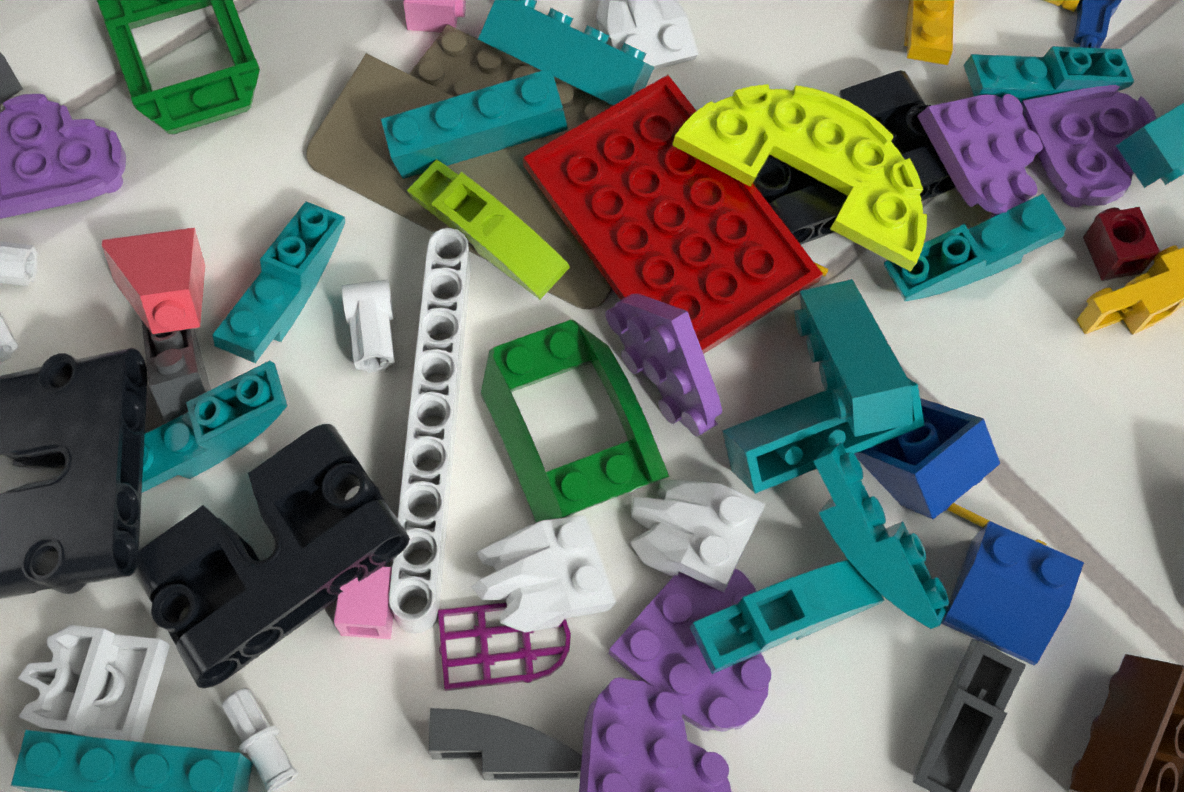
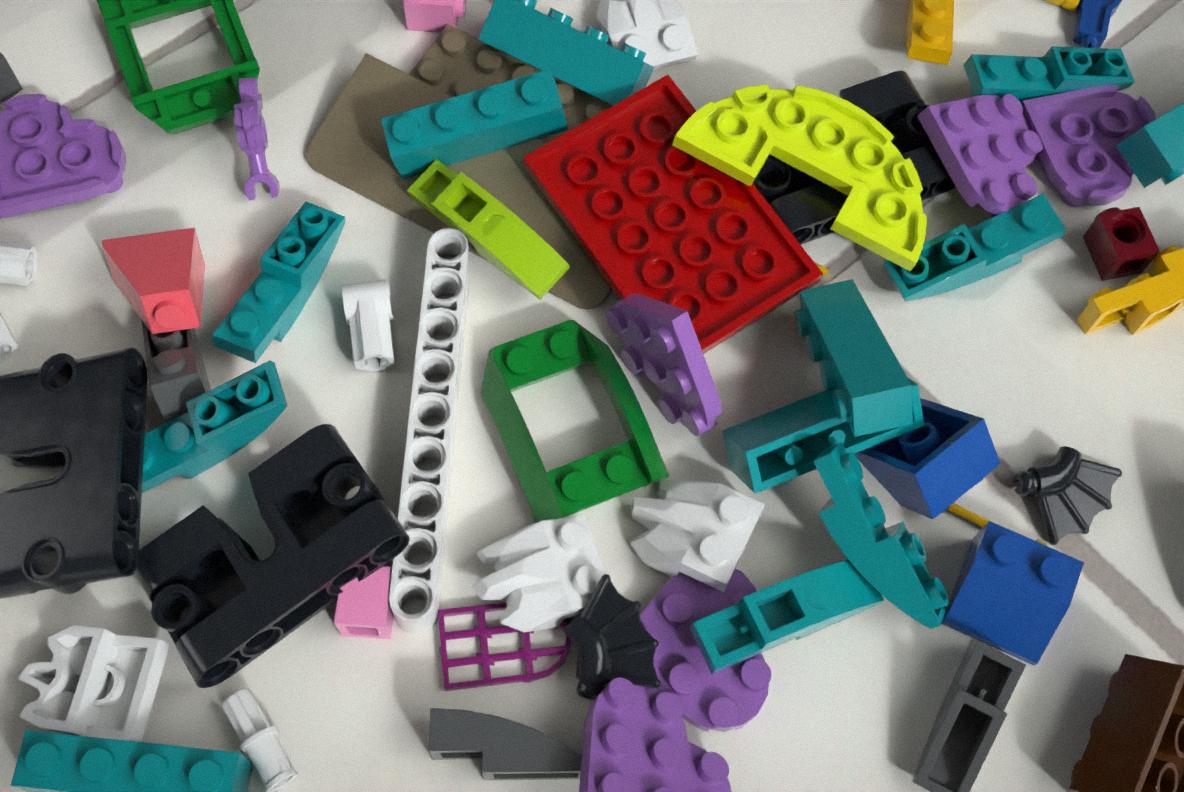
none -> medium lavender piece [234,77,280,200]
none -> black arm [563,574,661,700]
none -> black arm [1013,446,1122,545]

